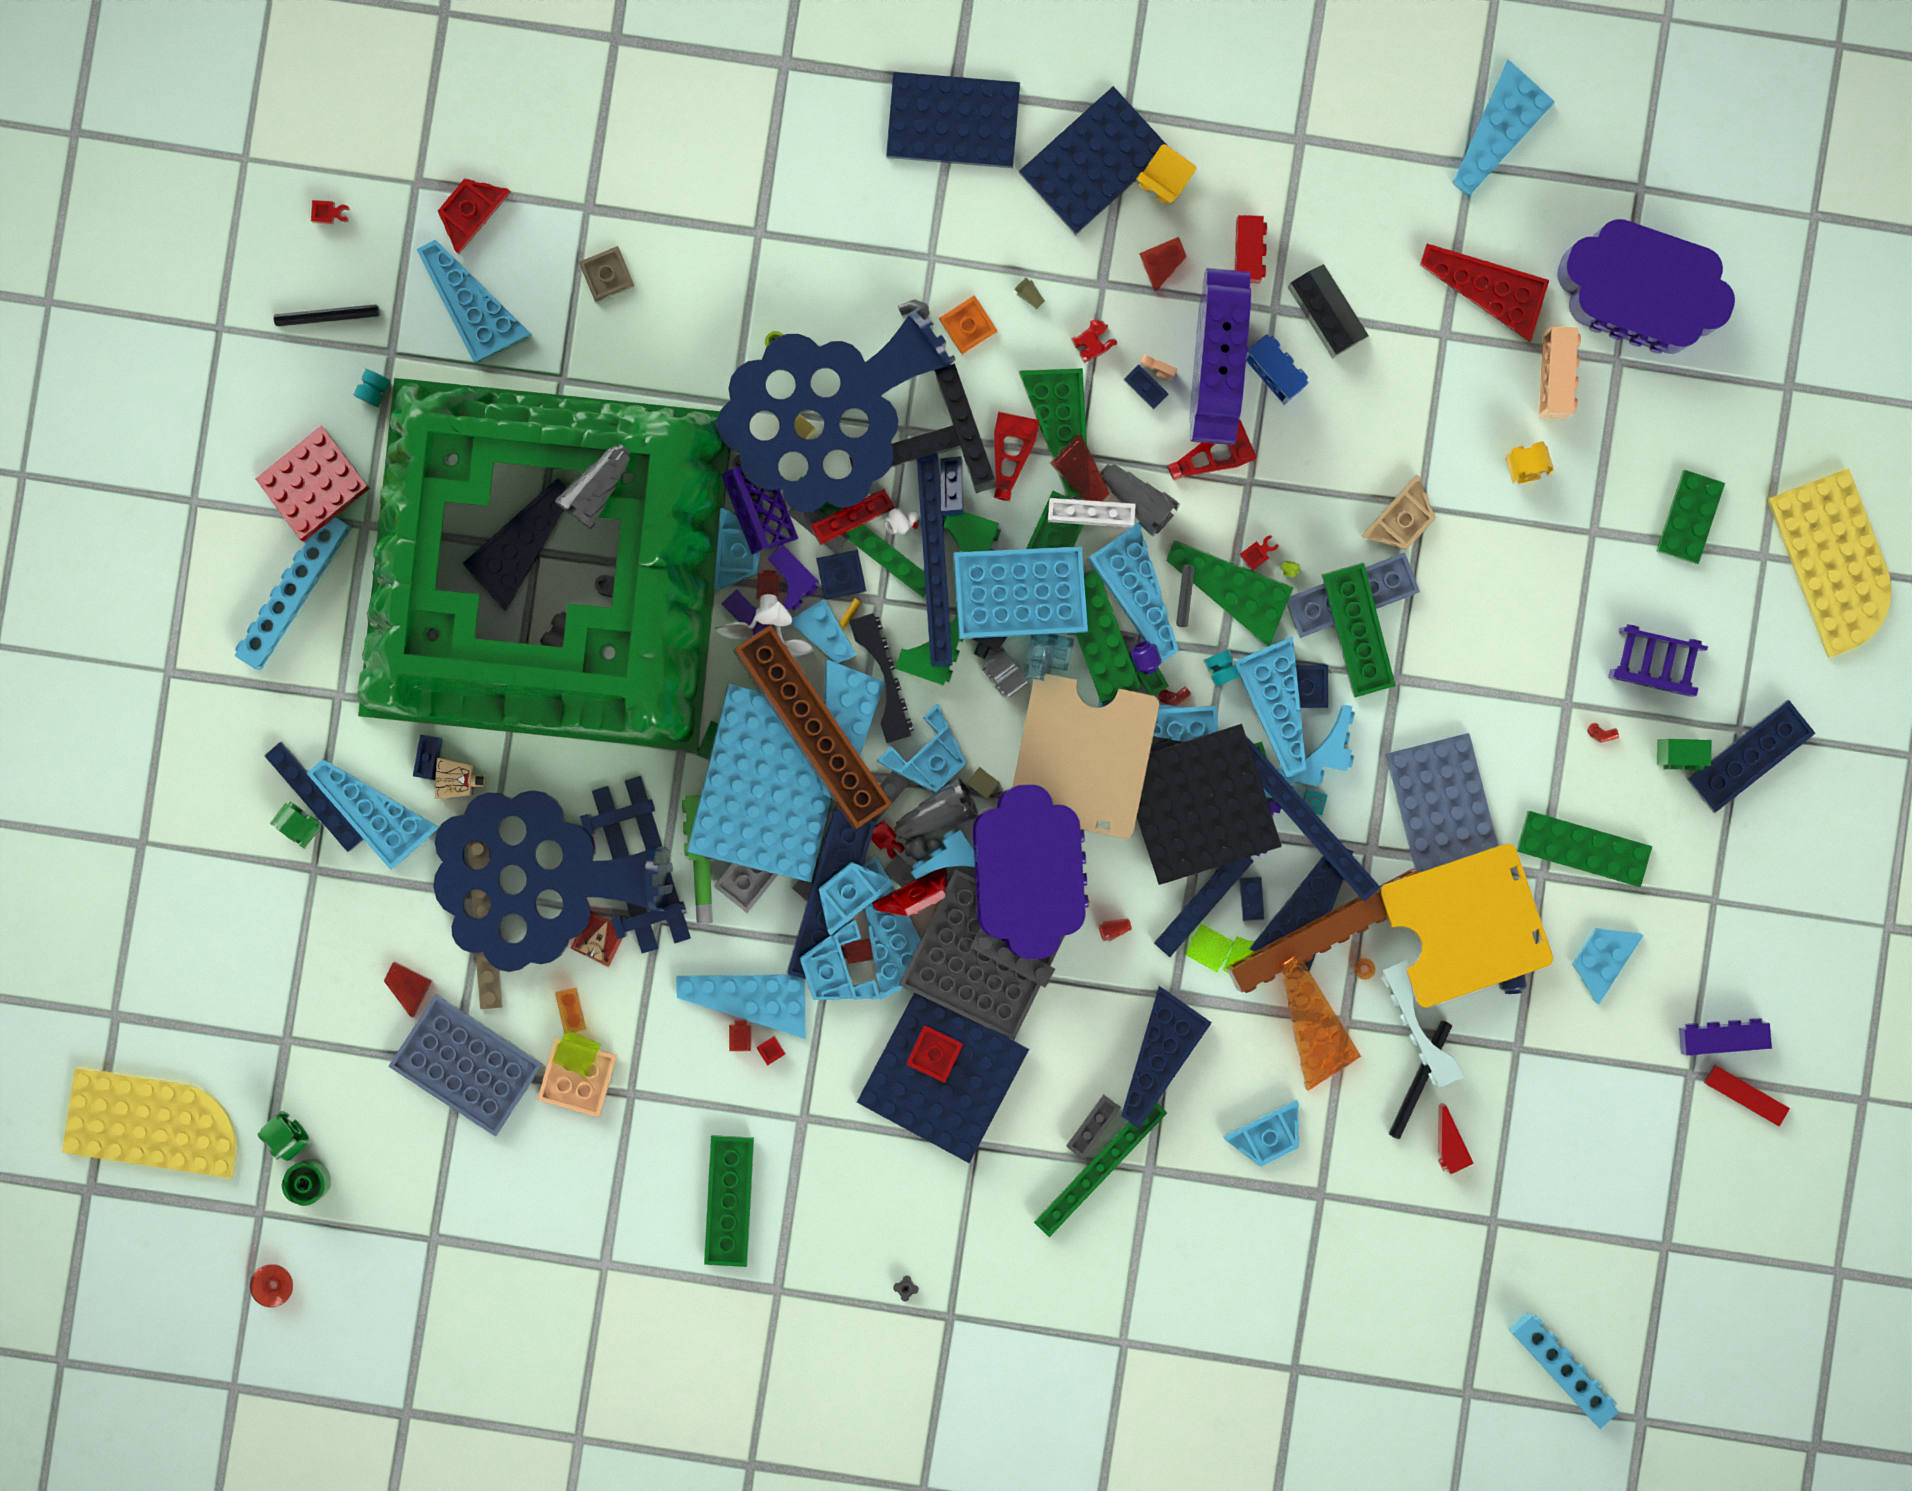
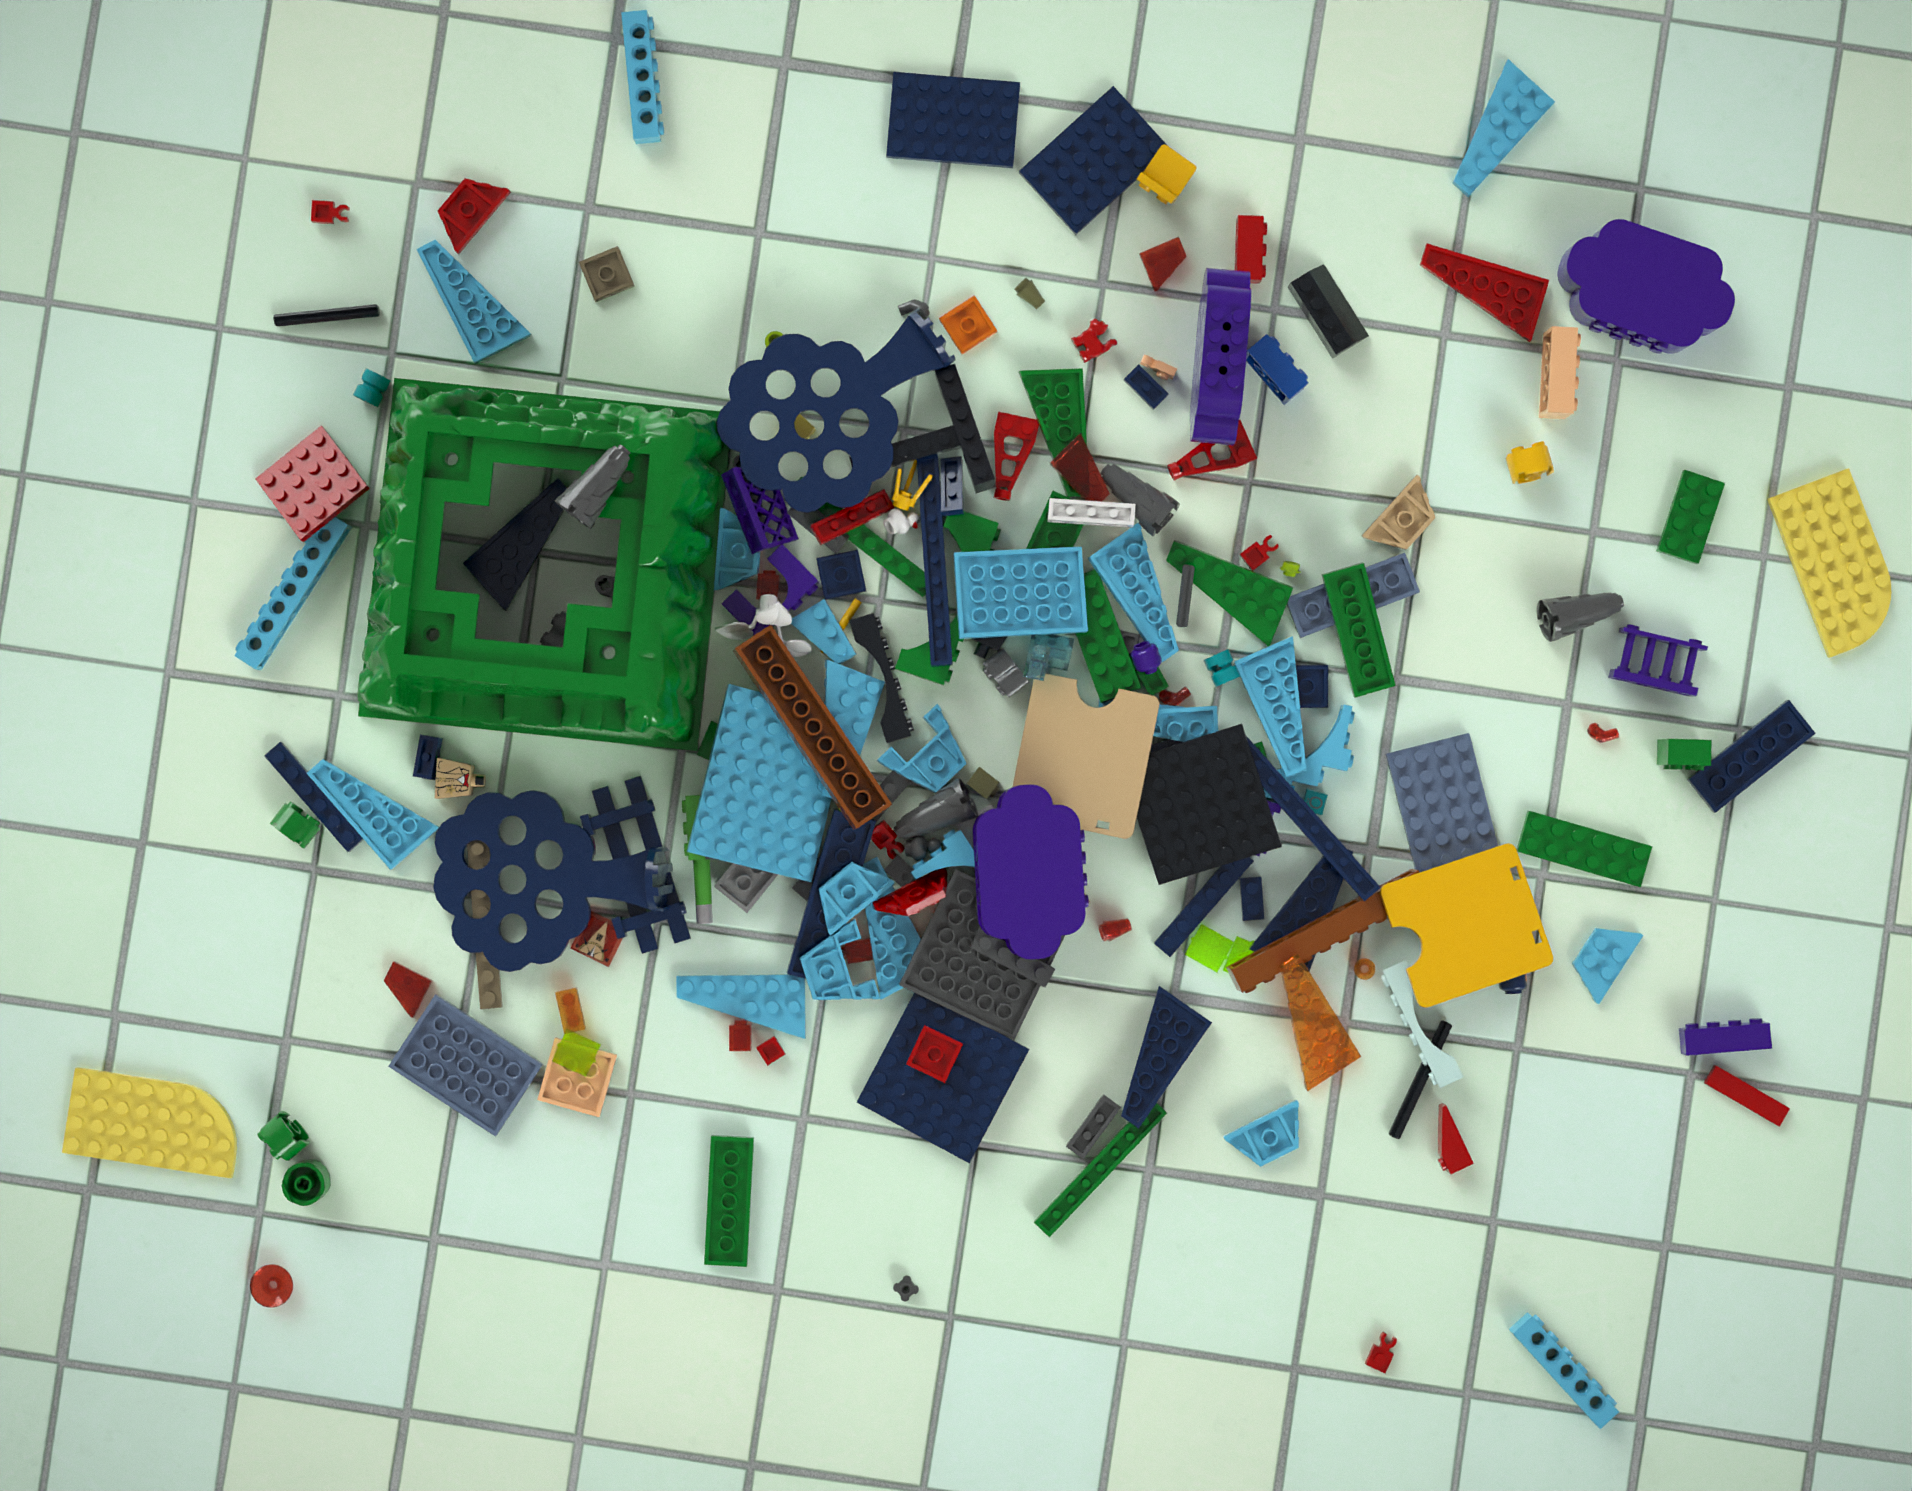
none -> medium azure brick [621,10,664,144]
none -> yellow plant [892,460,933,511]
none -> red plate [1365,1332,1397,1374]
none -> dark grey cone [1537,593,1624,642]

